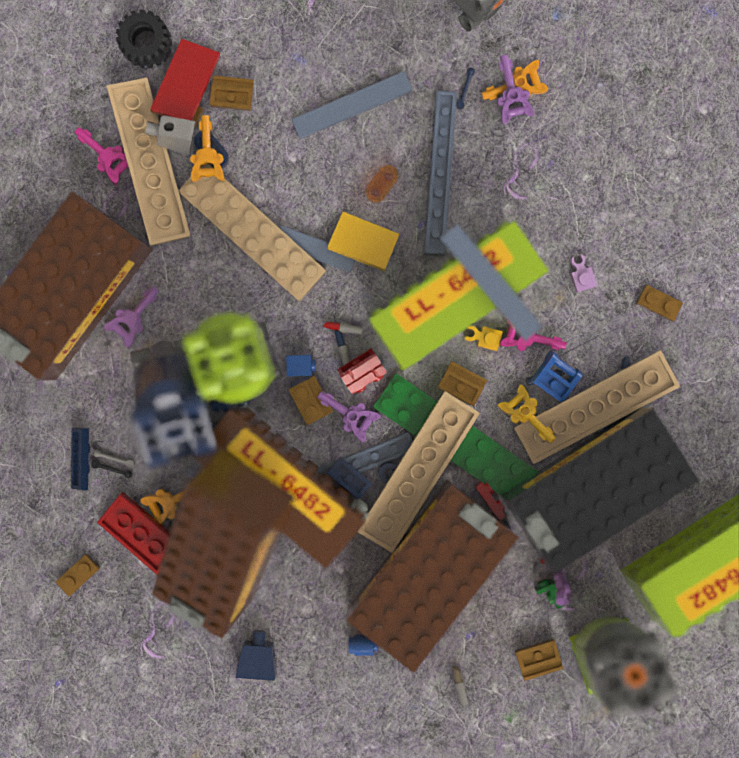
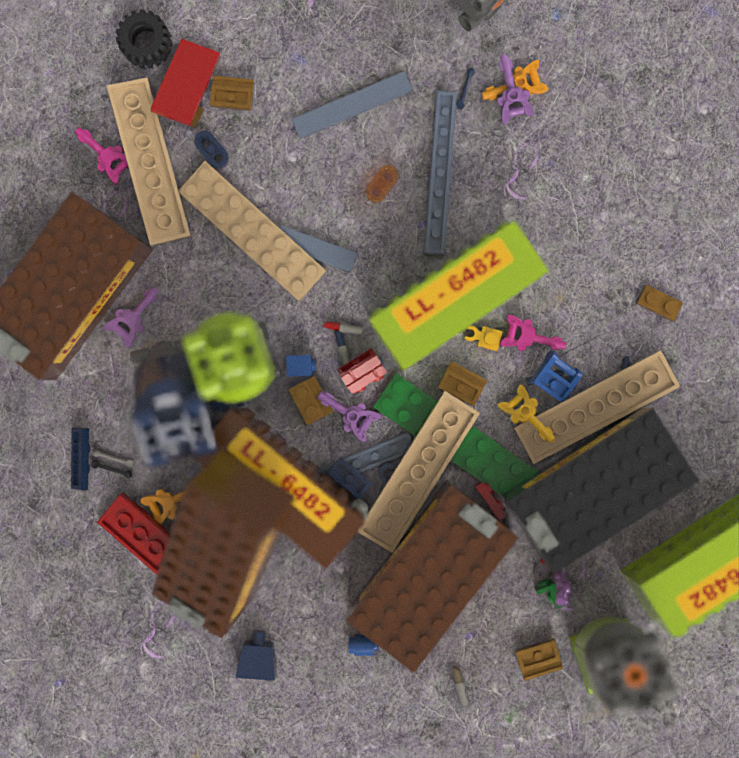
pearl gold plate [55,553,101,597] -> none
light grey torso [145,116,195,155] -> none
light orange piece [190,115,225,183] -> none
yellow tile [327,212,399,272] -> none
sand blue tile [440,224,543,341] -> none
lavender plate [570,255,597,293] -> none

